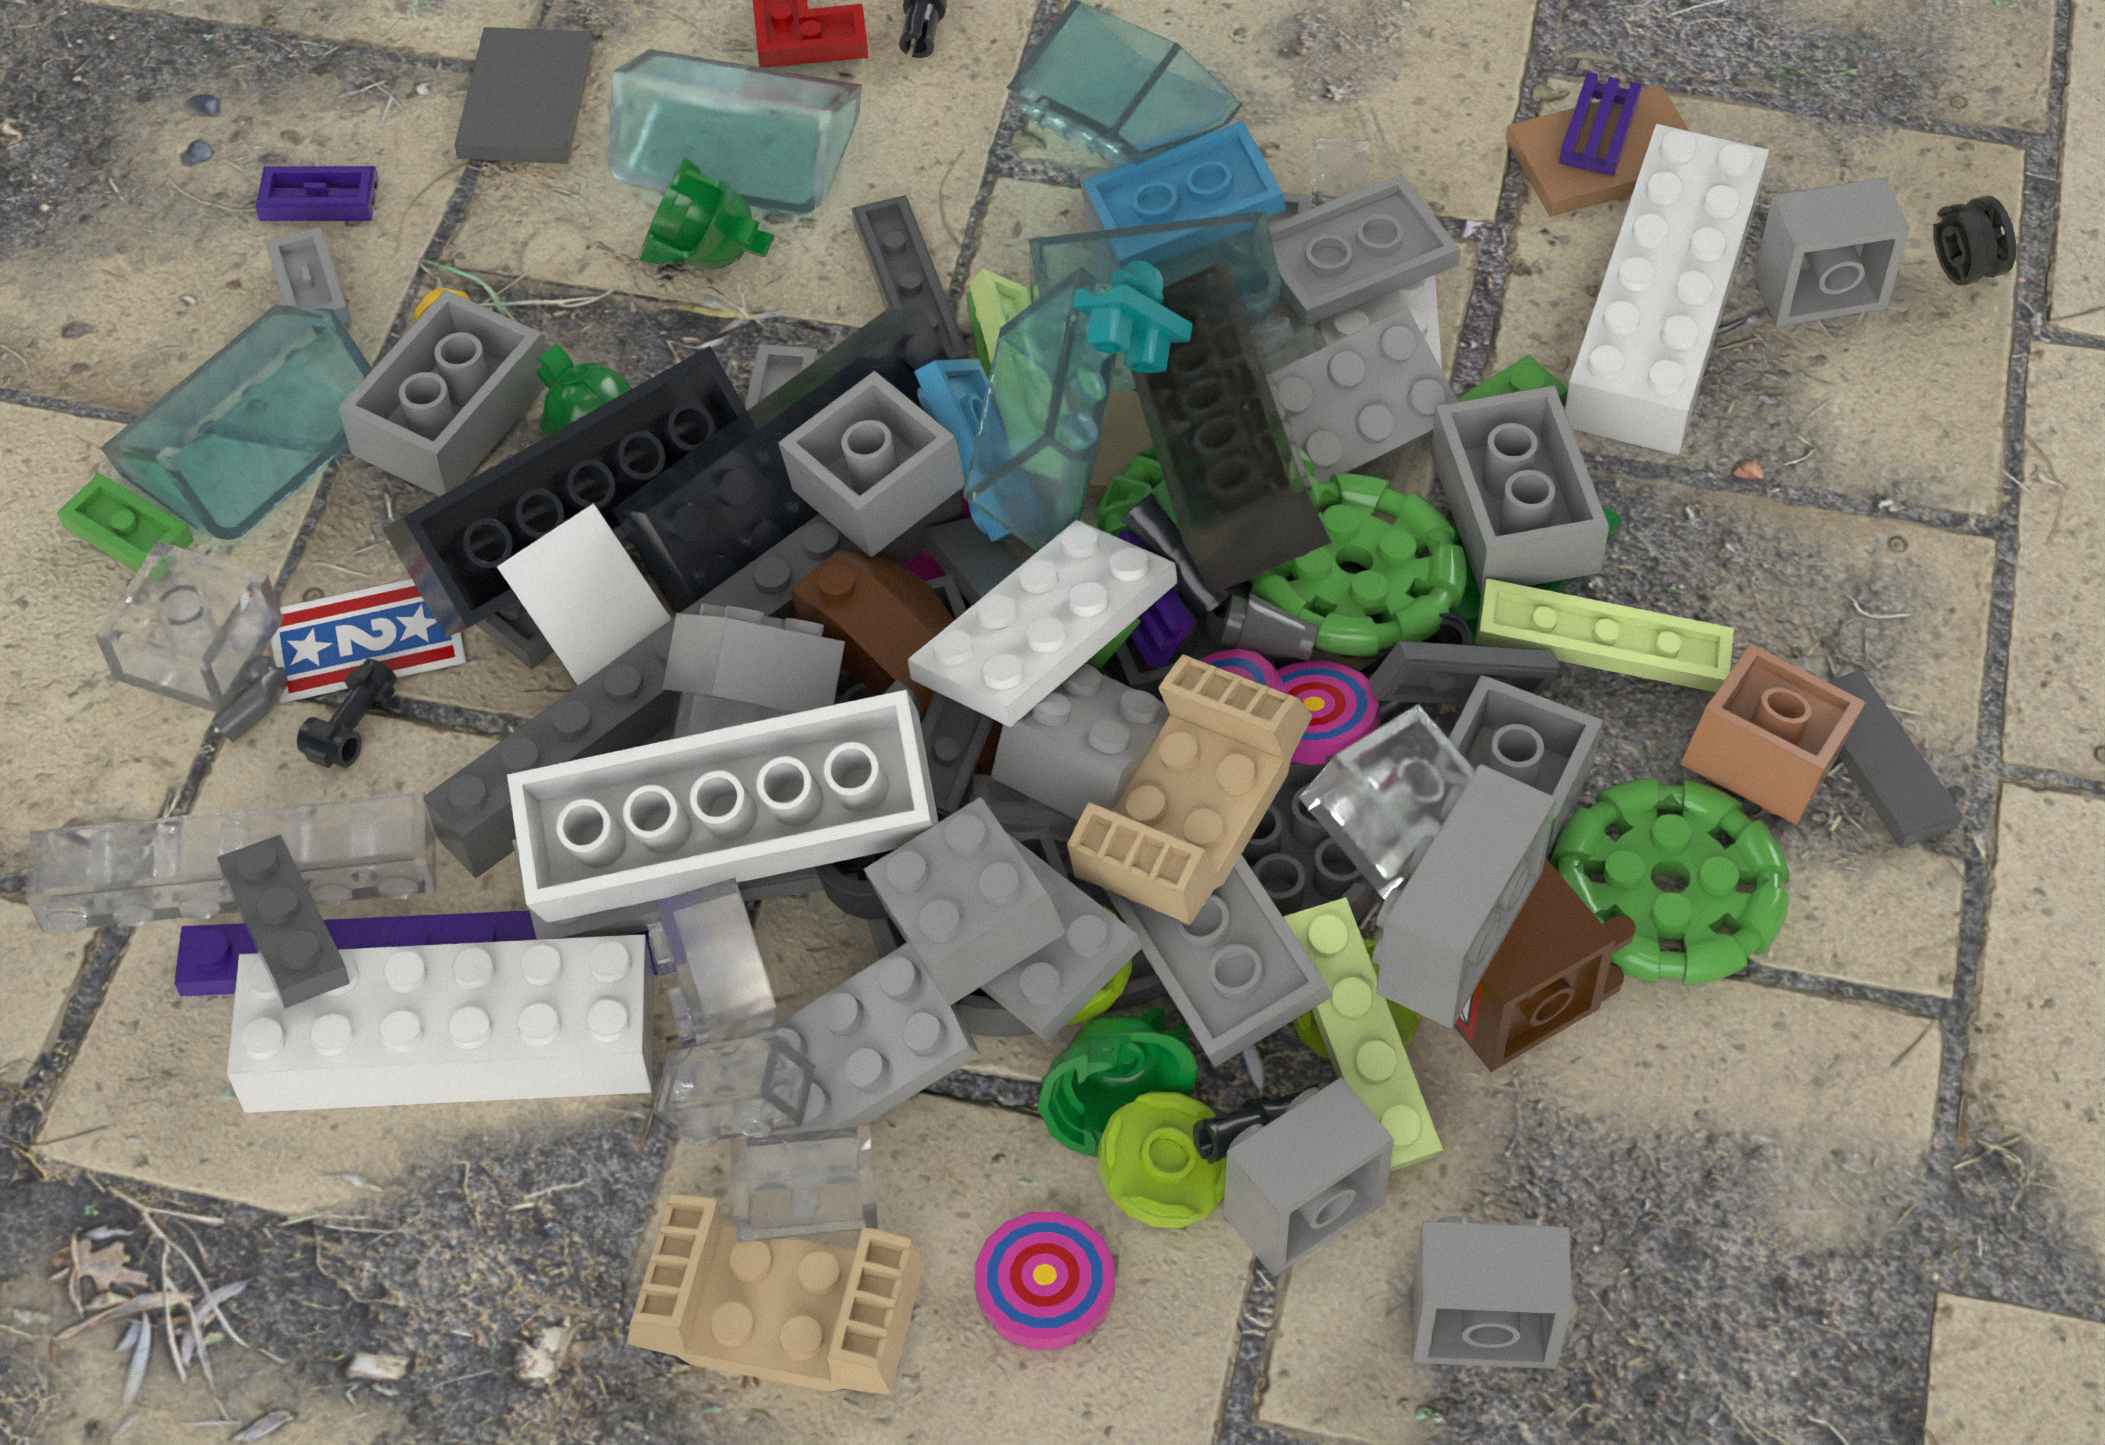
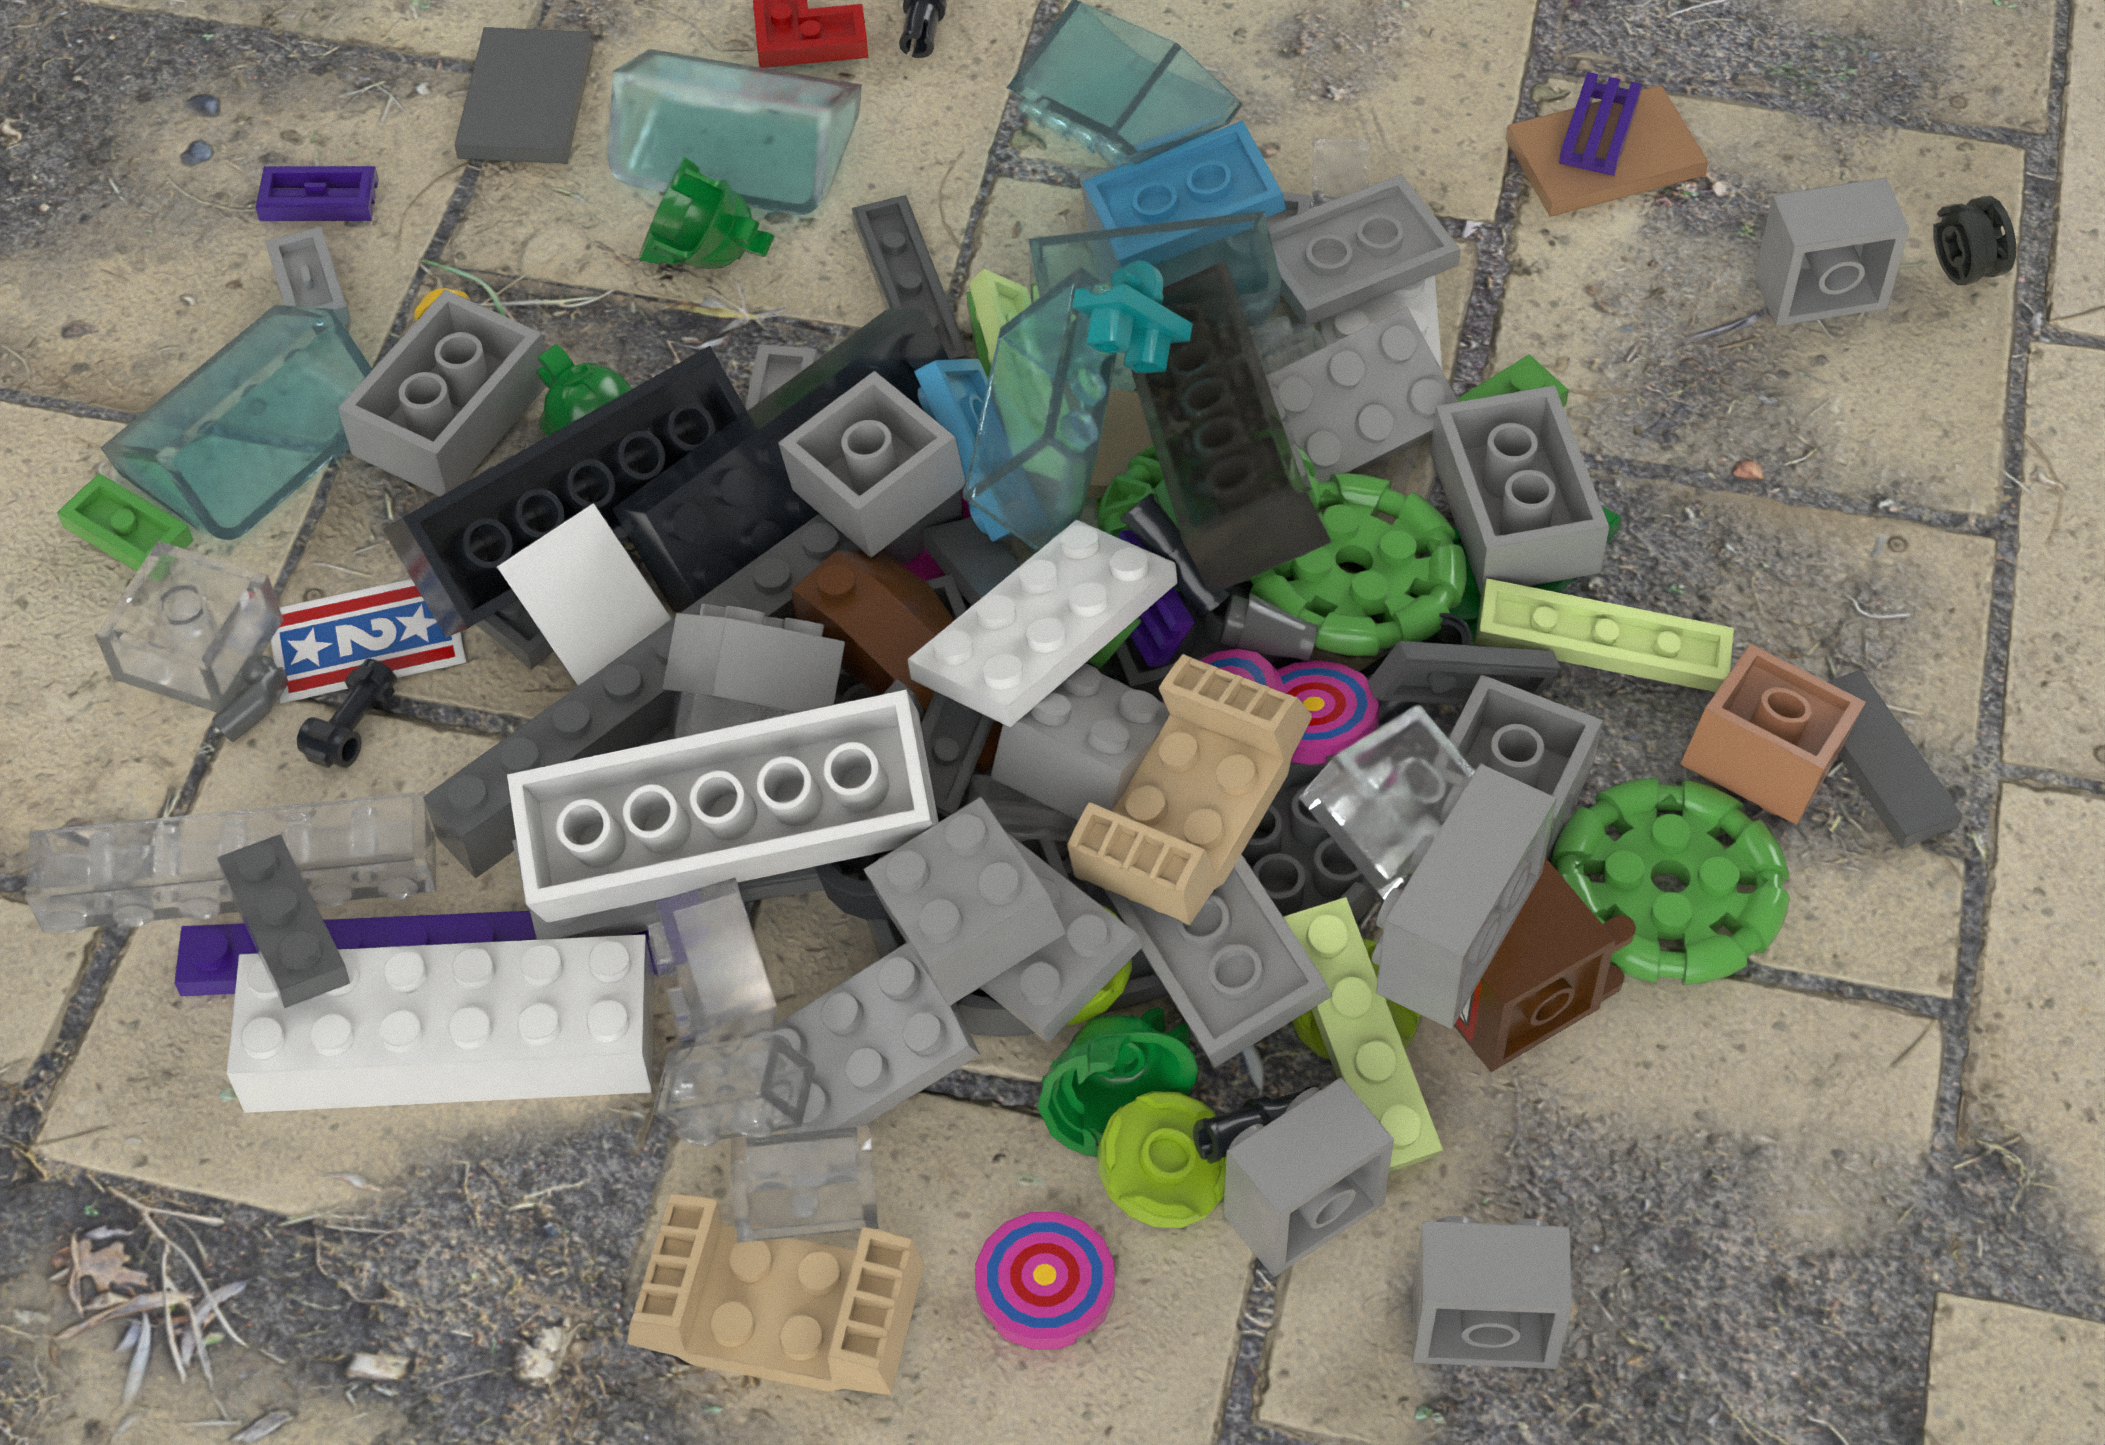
white brick [1565,124,1769,456] -> none

